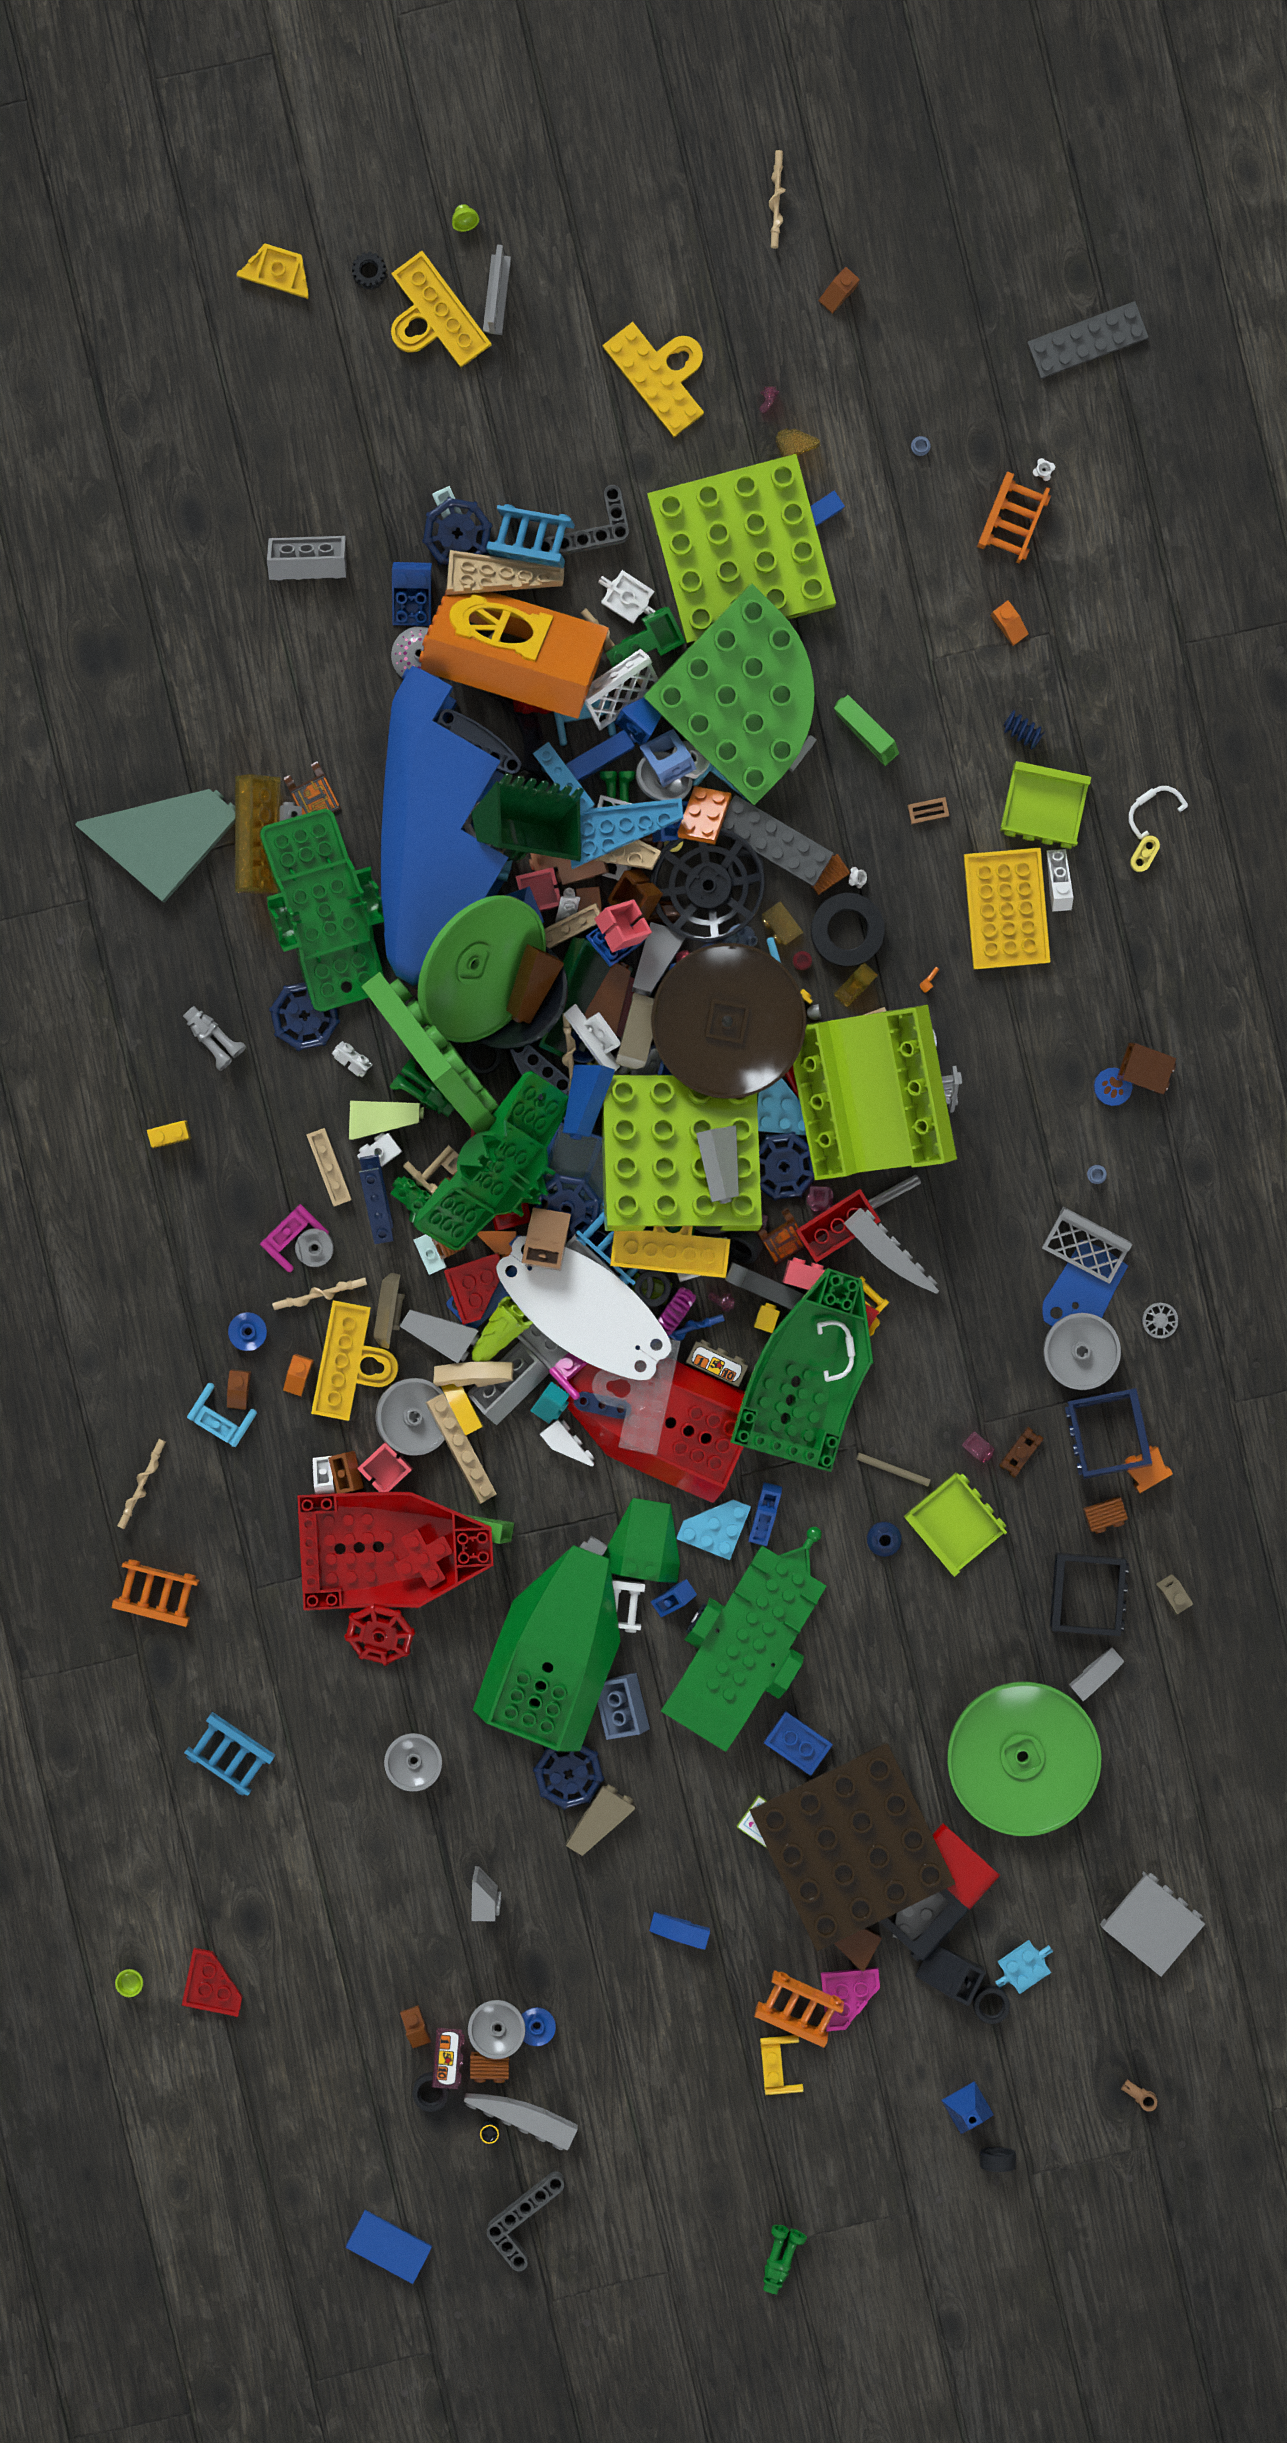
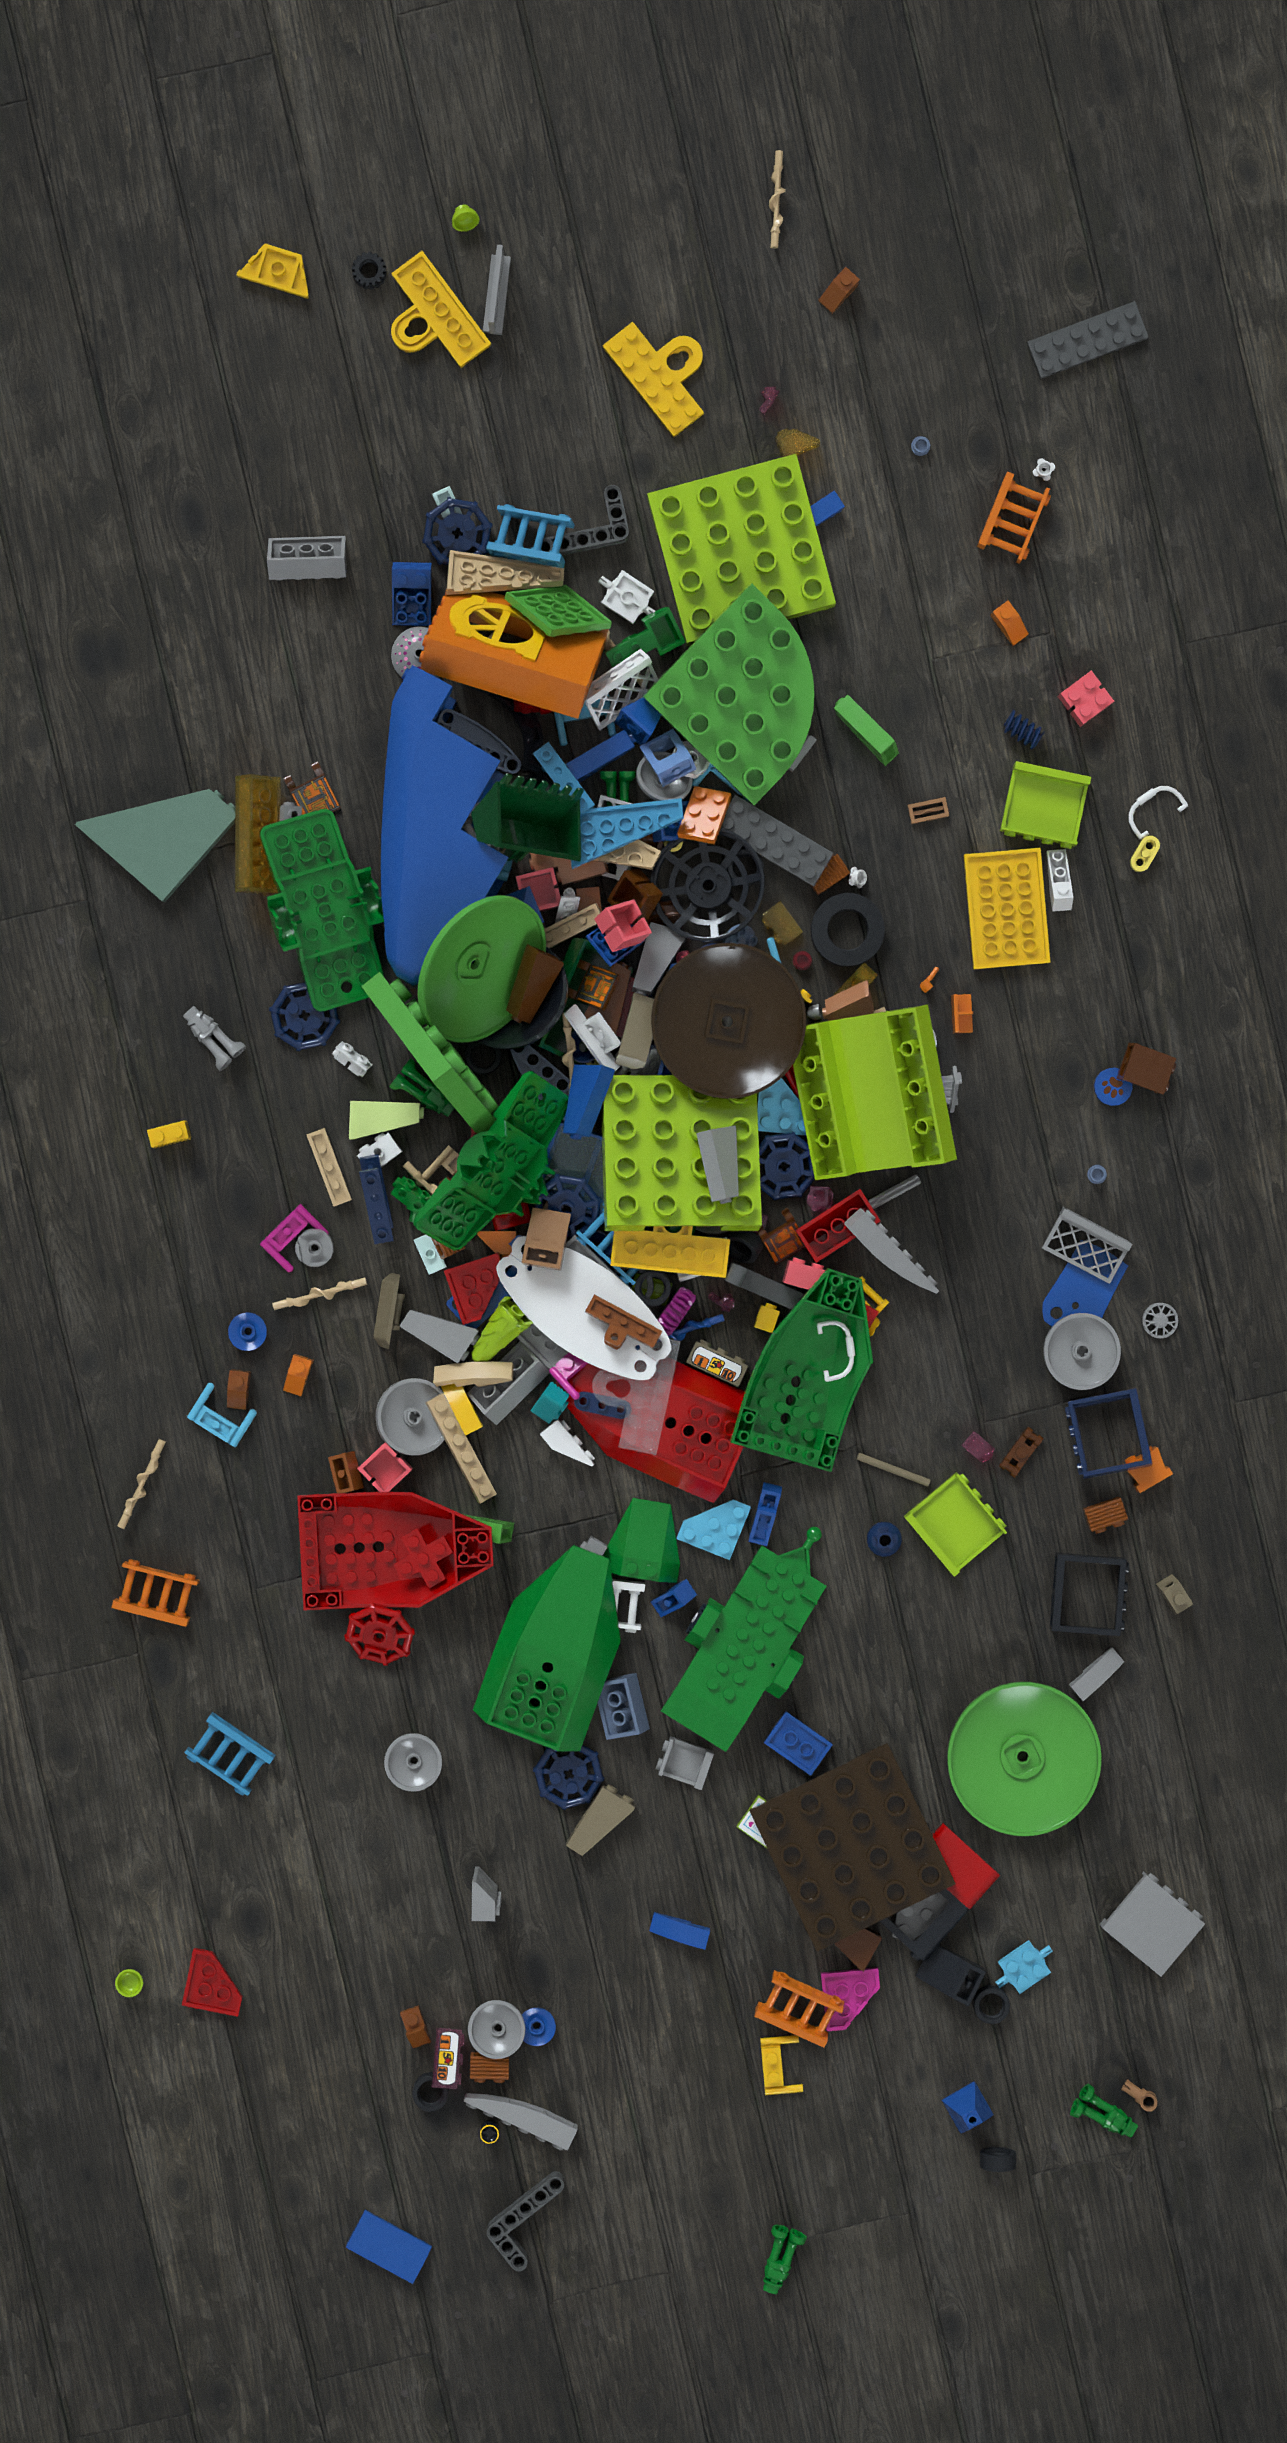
yellow plate [311,1300,398,1421] -> none
white slope [313,1456,336,1494] -> none
none -> bright green plate [504,585,612,637]
none -> flag [568,960,621,1010]
none -> dark orange plate [585,1294,662,1350]
none -> light grey panel [656,1736,714,1790]
none -> nougat slope [822,981,874,1021]
none -> orange panel [951,994,973,1034]
none -> coral piece [1057,670,1114,727]
none -> green piece [1070,2084,1138,2138]

